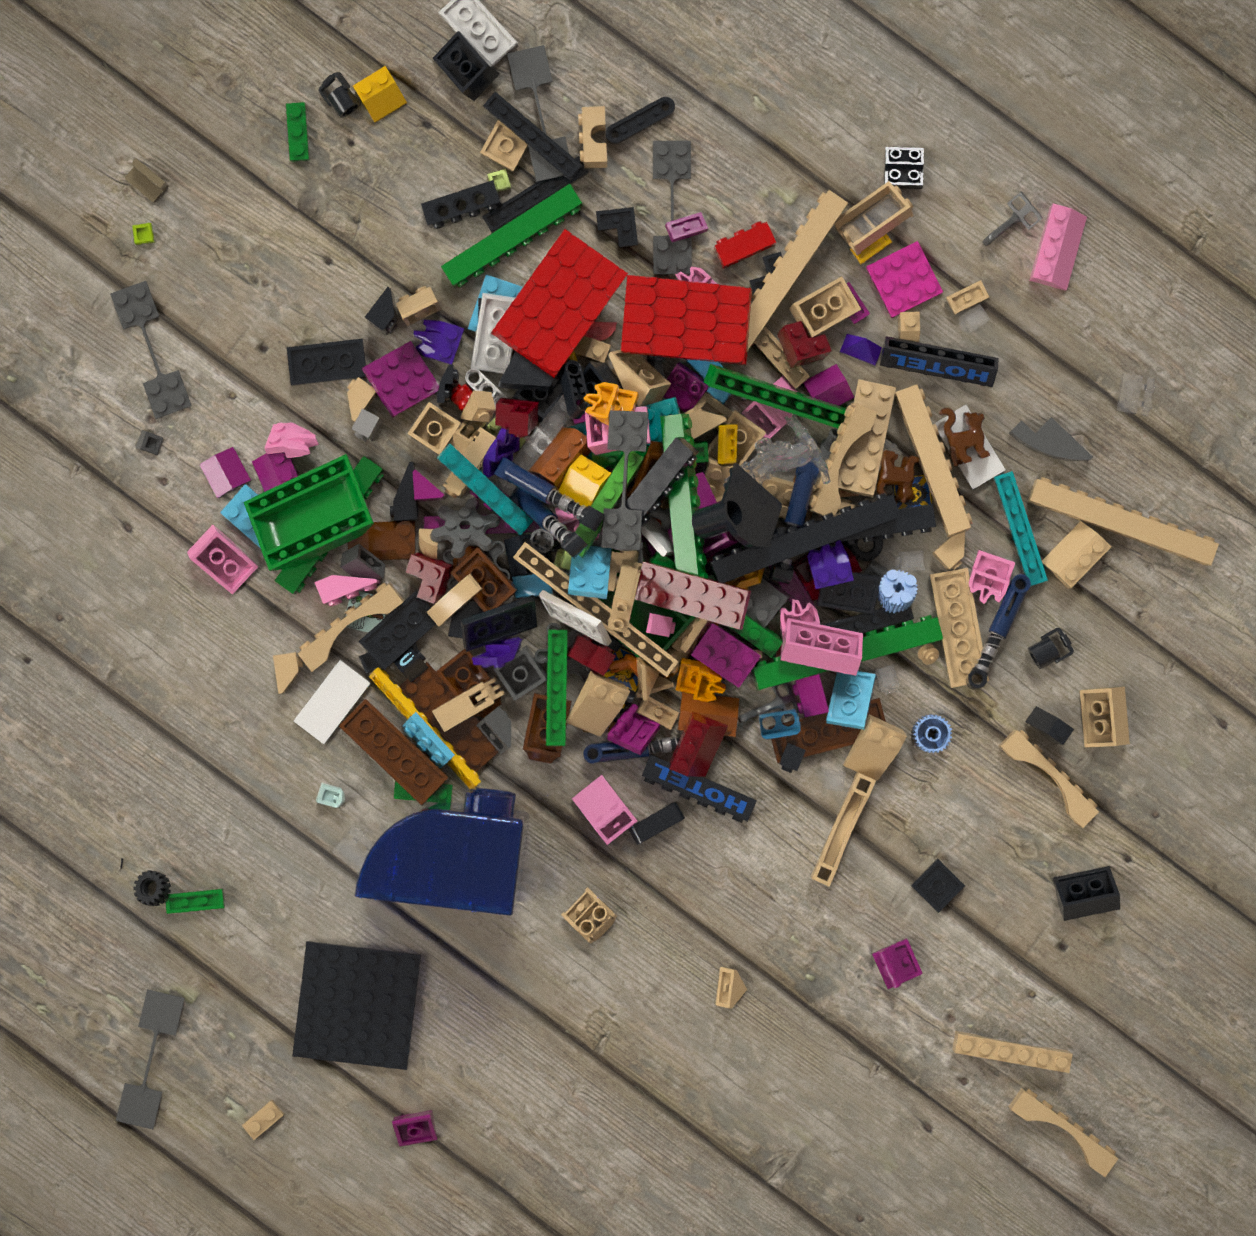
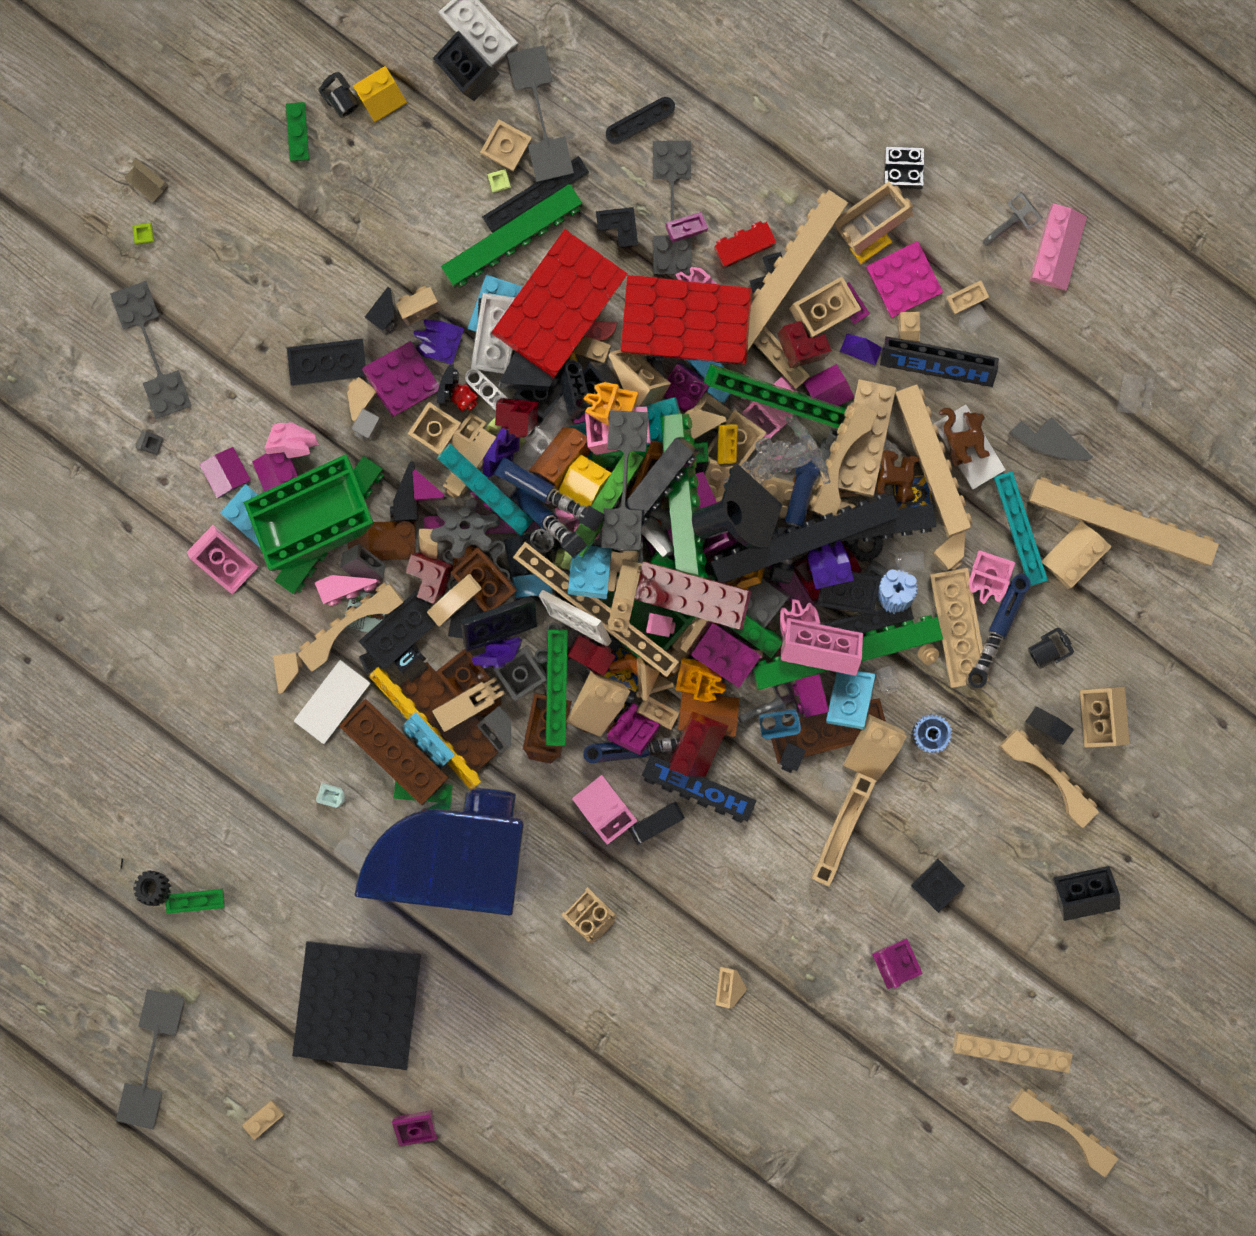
black brick [421,180,503,229] -> none
tan slope [461,390,496,422] -> none
black tile [483,91,583,181] -> none
tan arch [578,106,607,169] -> none

